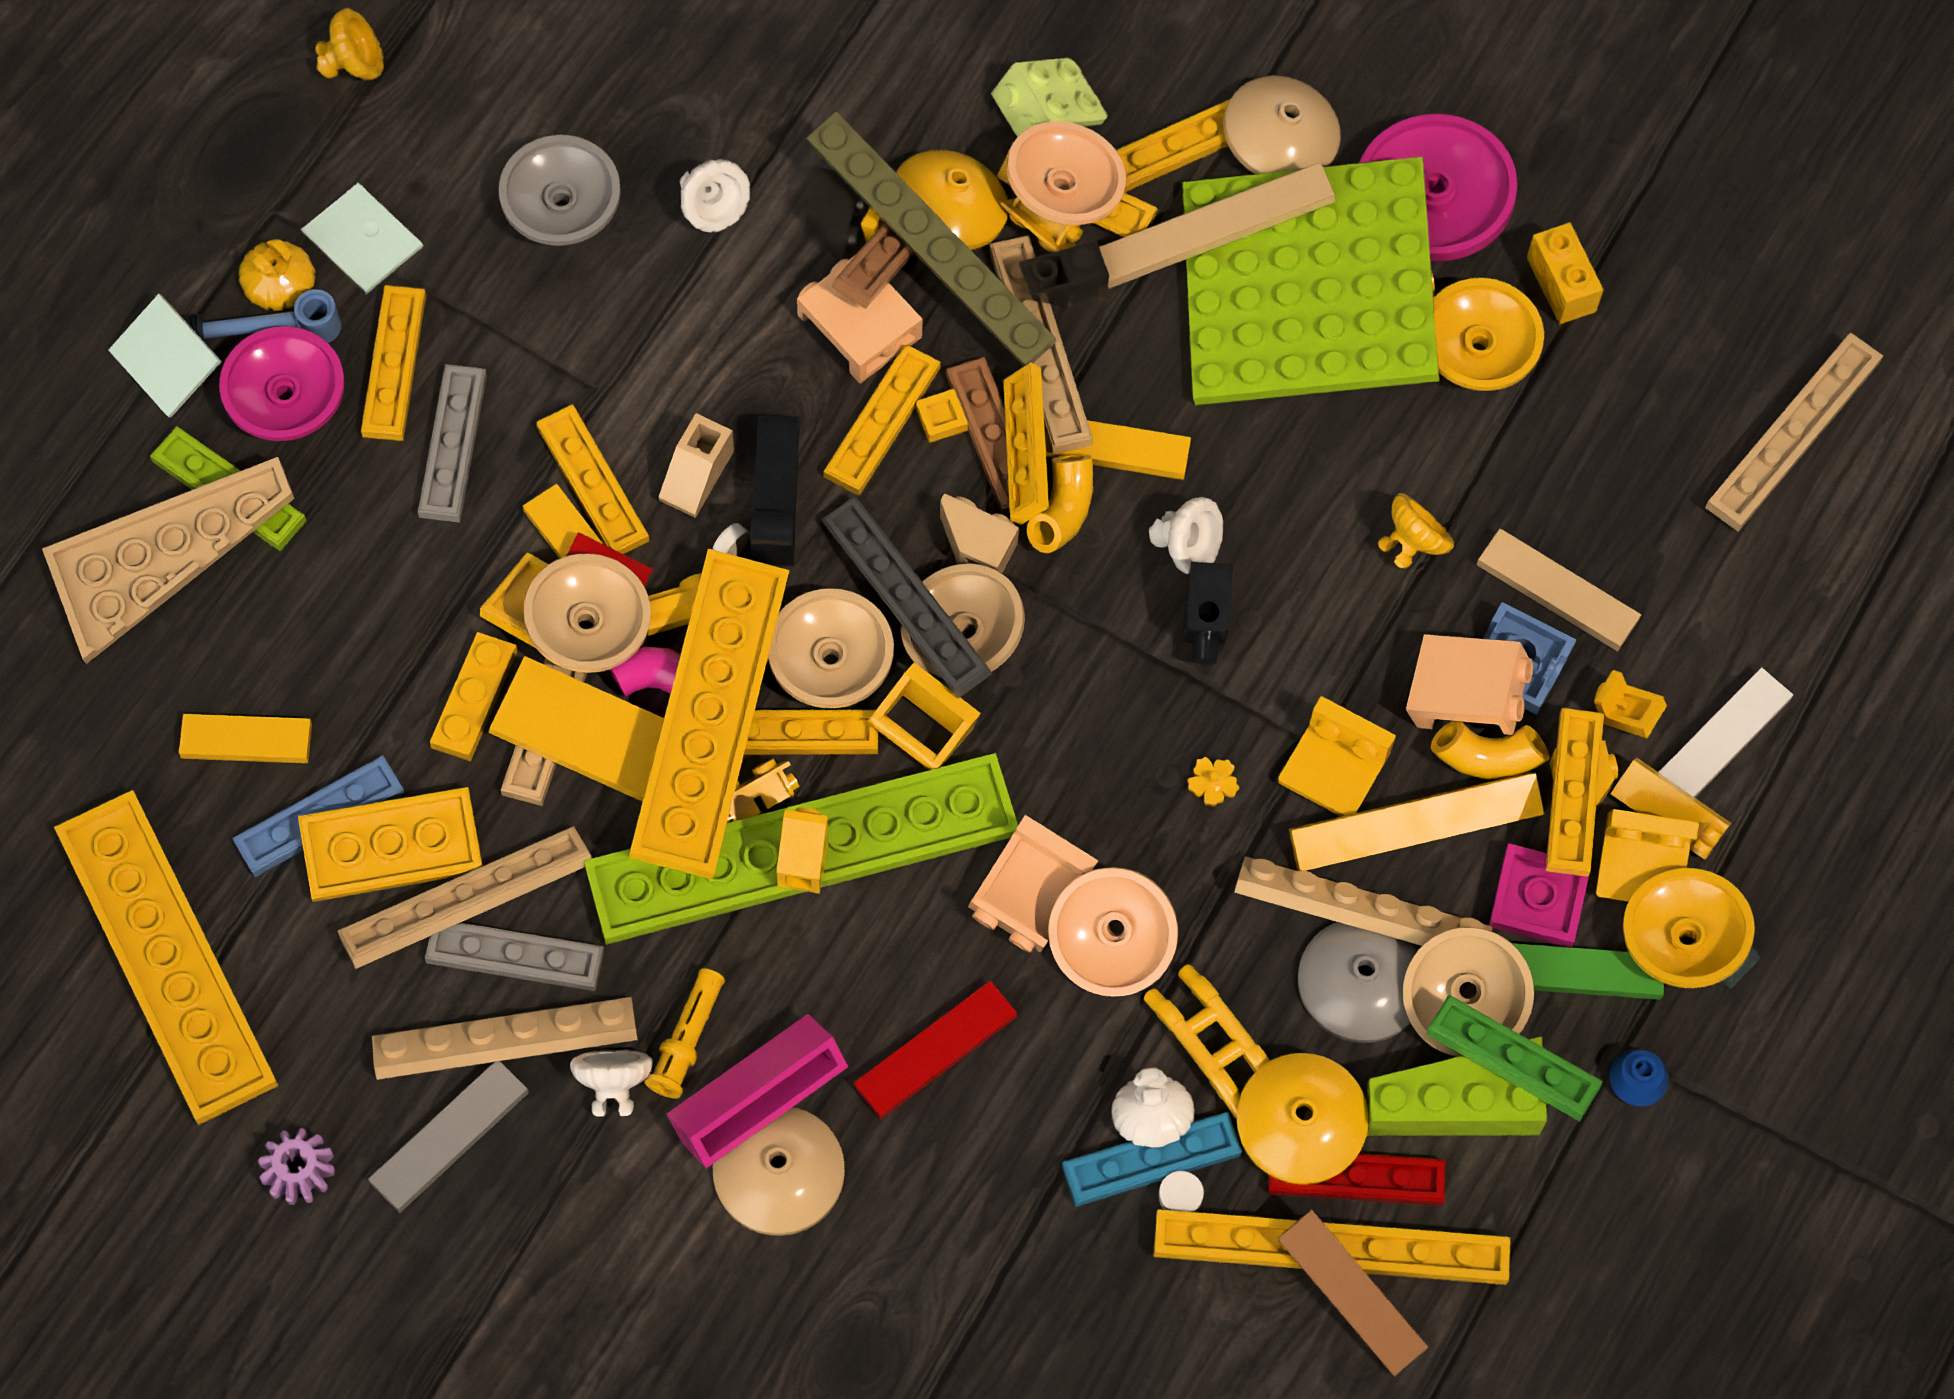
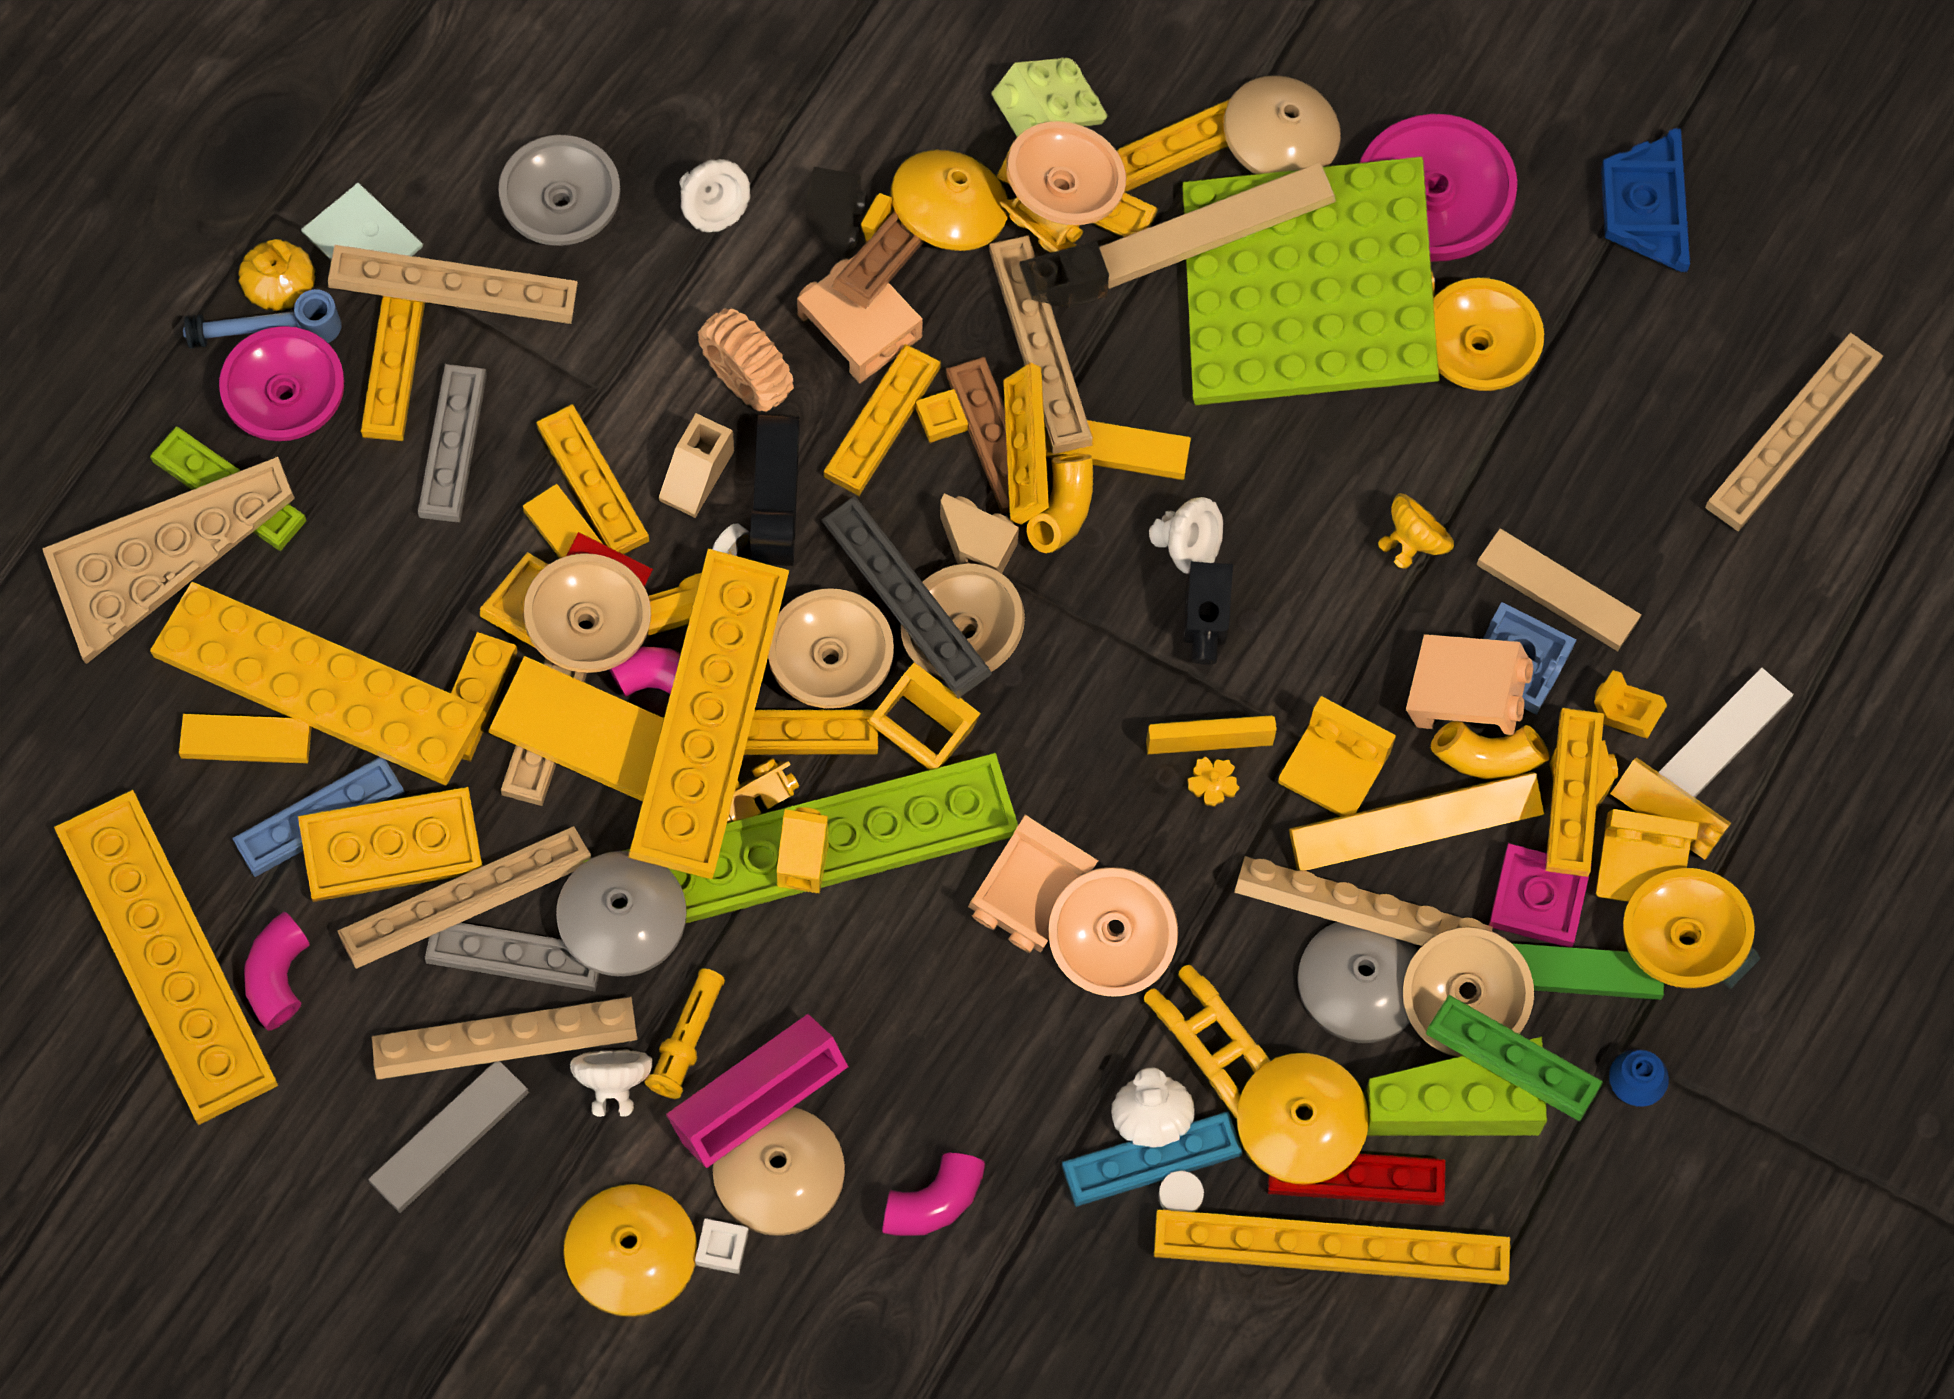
light aqua piece [109,294,222,418] -> none
lavender gear [258,1128,335,1205] -> none
yellow hair [316,8,383,80] -> none
olive plate [807,111,1056,366] -> none
red tile [854,981,1017,1120] -> none
medium nougat tile [1277,1210,1428,1376] -> none
yellow brick [1527,223,1603,325] -> none
none -> yellow plate [150,582,487,786]
none -> dark pink cylinder [244,912,310,1031]
none -> tan plate [328,245,578,324]
none -> light grey dish [556,851,687,976]
none -> yellow dish [564,1185,697,1316]
none -> white tile [695,1219,749,1274]
none -> light nougat gear [698,308,794,412]
none -> dark pink cylinder [882,1153,985,1236]
none -> yellow tile [1146,715,1276,754]
none -> blue wing [1601,129,1690,272]

